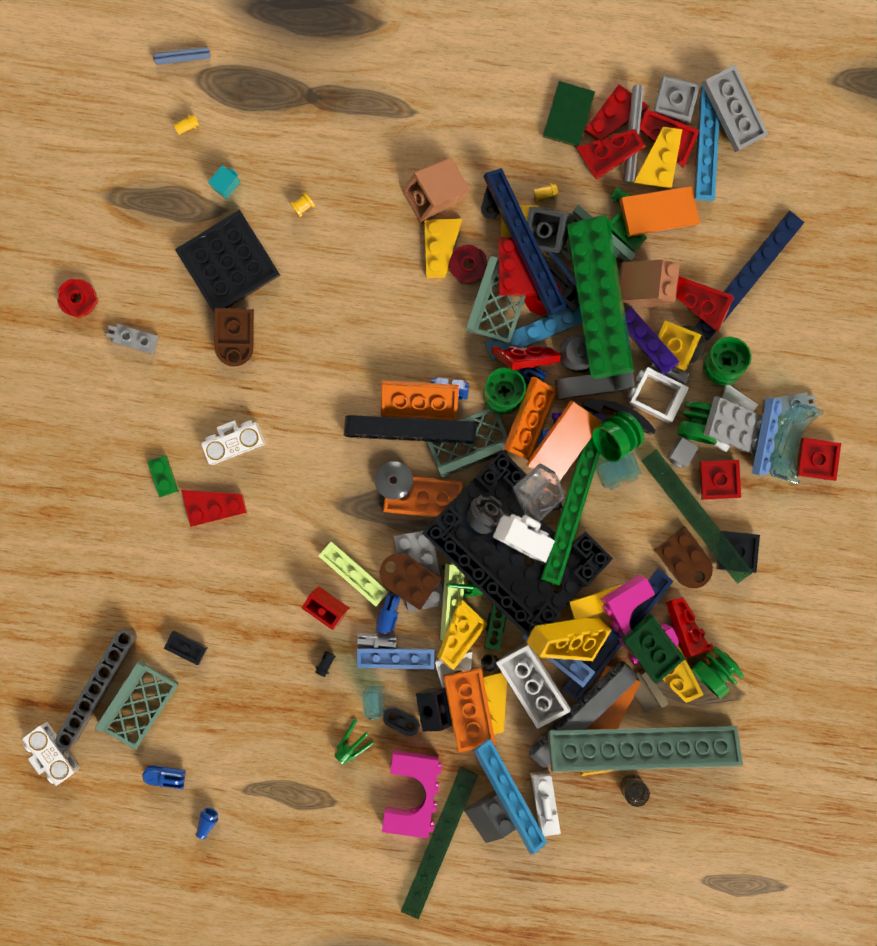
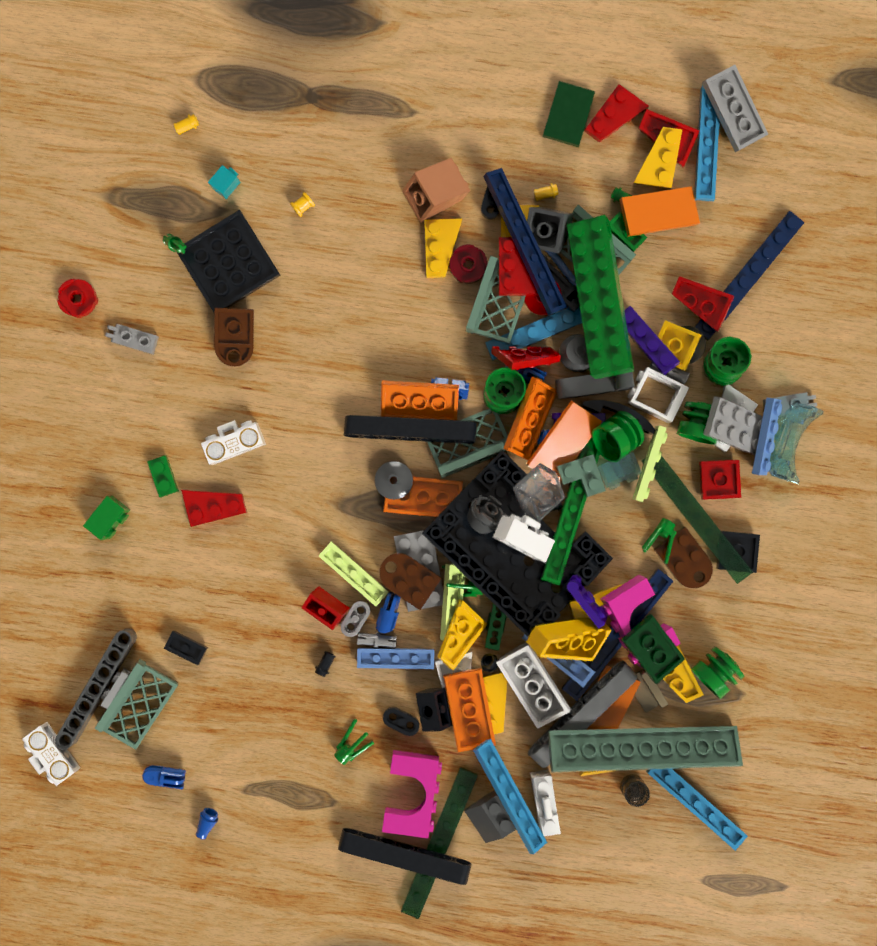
sand blue axle [154,47,210,65] -> none
clear light blue brick [362,686,385,720] -> none
red wing [577,129,646,180] -> none
nougat slope [619,259,680,308] -> none
light grey axle [624,85,644,182] -> none
light grey plate [653,75,700,123] -> none
red wing [666,597,714,658] -> none
light grey brick [667,437,699,469] -> none
red plate [796,438,841,481] -> none
none -> green brick [83,496,130,540]
none -> light grey plate [101,668,131,709]
none -> green axle [163,234,187,254]
none -> black beam [338,828,472,885]
none -> light grey plate [341,601,371,637]
none -> sand green plate [556,455,606,497]
none -> dark purple plate [567,575,607,629]
none -> yellowish green plate [632,425,668,502]
none -> green plant [642,518,677,564]
none -> dark azure plate [646,769,748,851]

